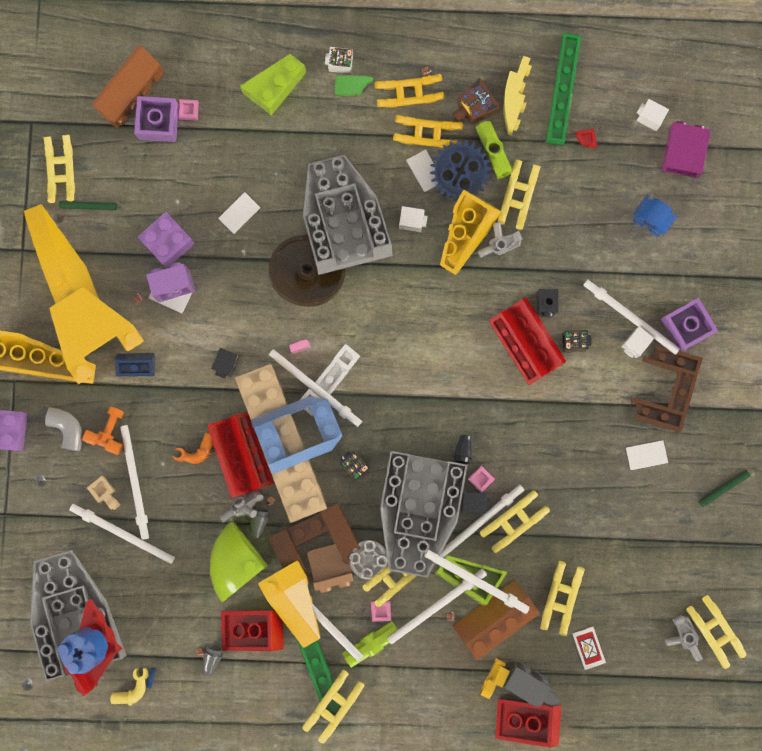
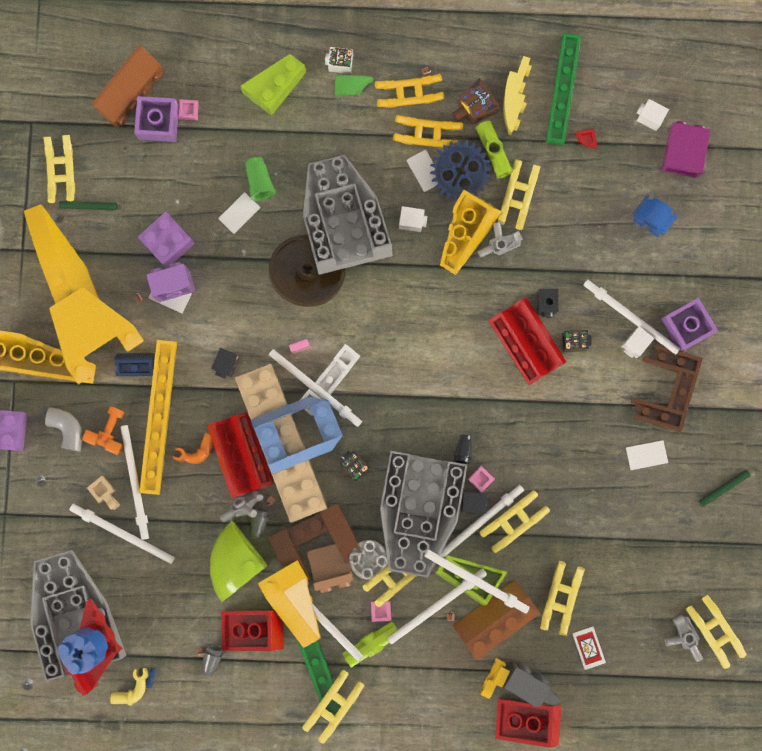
none -> yellow plate [139,340,177,495]
none -> bright green plant [245,157,276,201]

